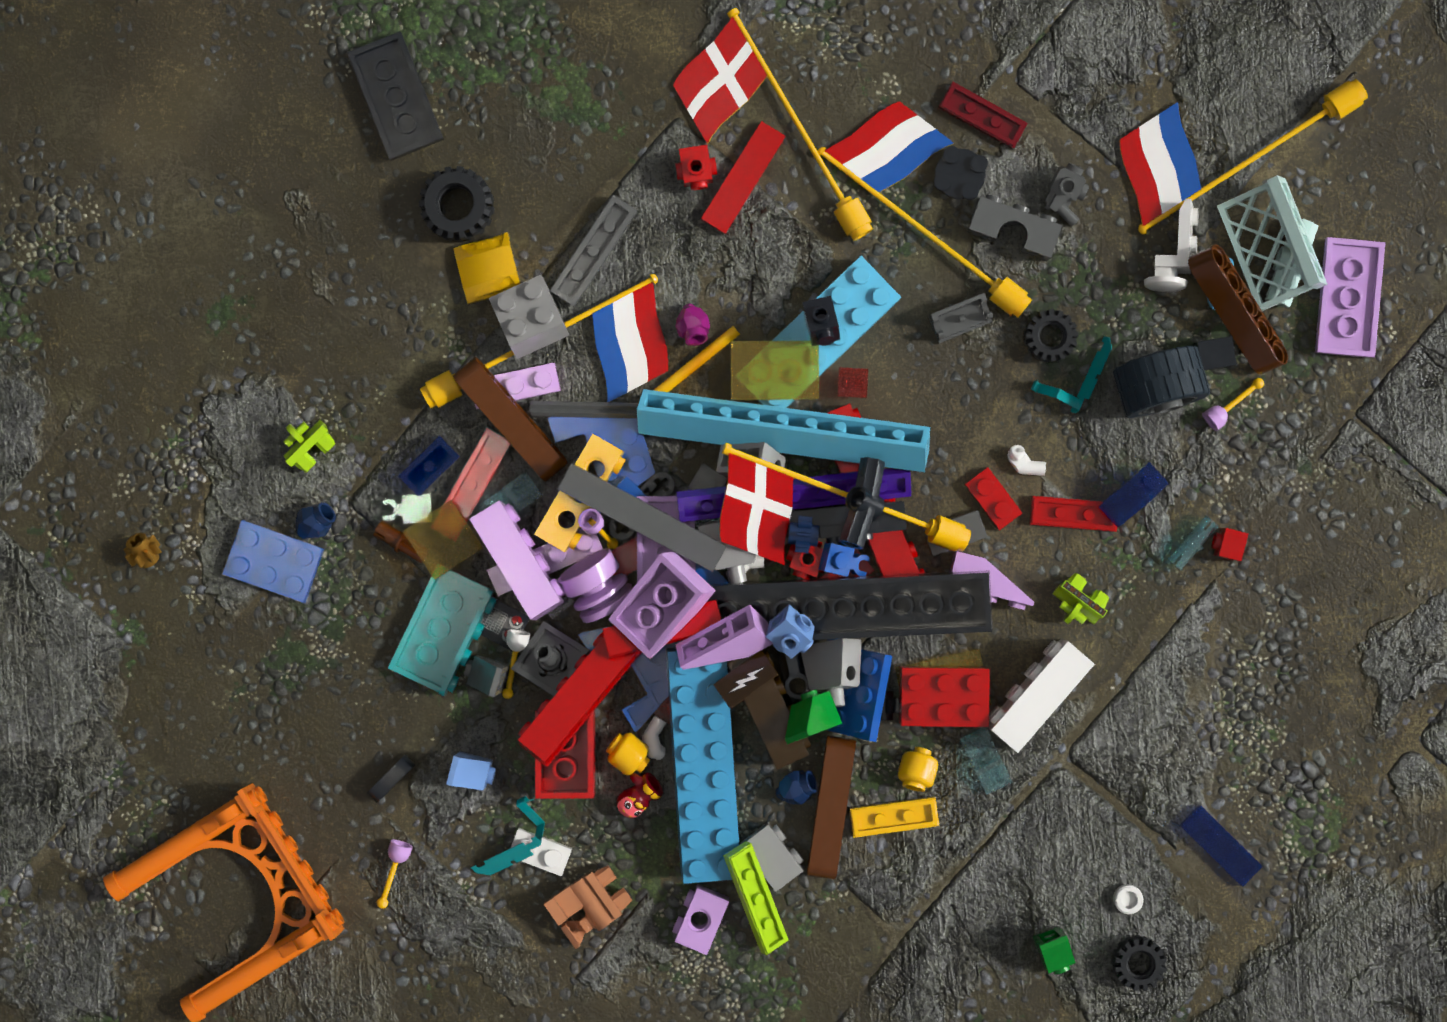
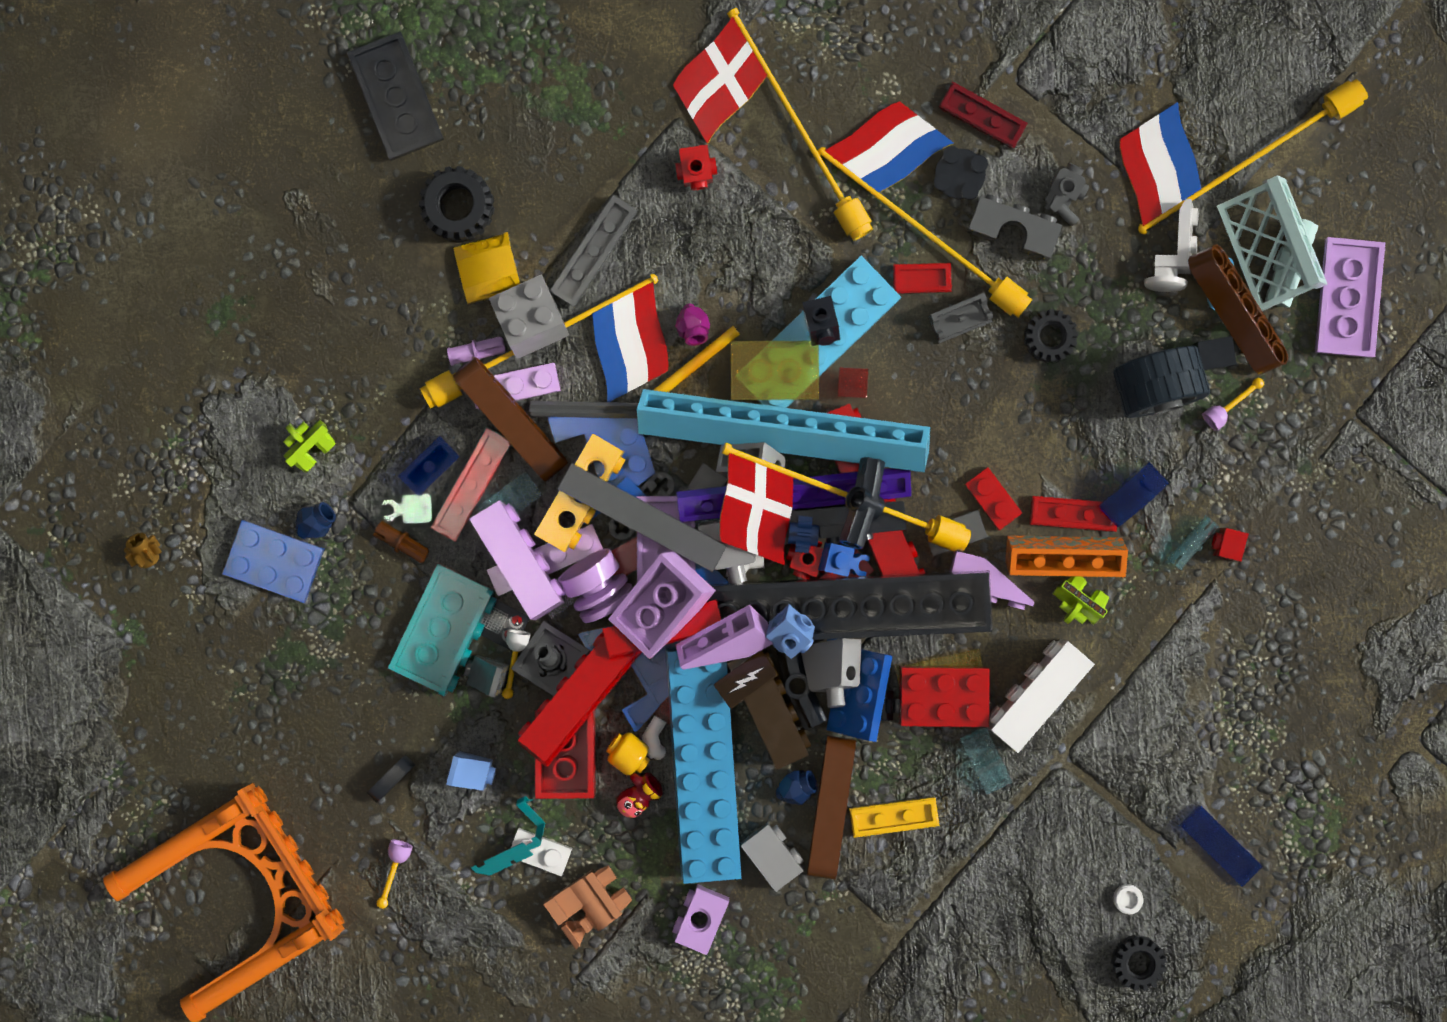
clear yellow tile [402,500,483,580] -> none
lavender hinge [578,508,618,549] -> none
red tile [701,121,786,235] -> none
lime tile [723,841,789,955] -> none
green slope [785,689,842,745] -> none
yellow head [898,747,938,792] -> none
white arm [1007,445,1046,476] -> none
teal piece [1031,336,1112,414] -> none
green slope [1032,926,1075,975] -> none
none -> lavender axle [447,337,506,366]
none -> red tile [893,263,952,294]
none -> orange brick [1005,536,1128,577]

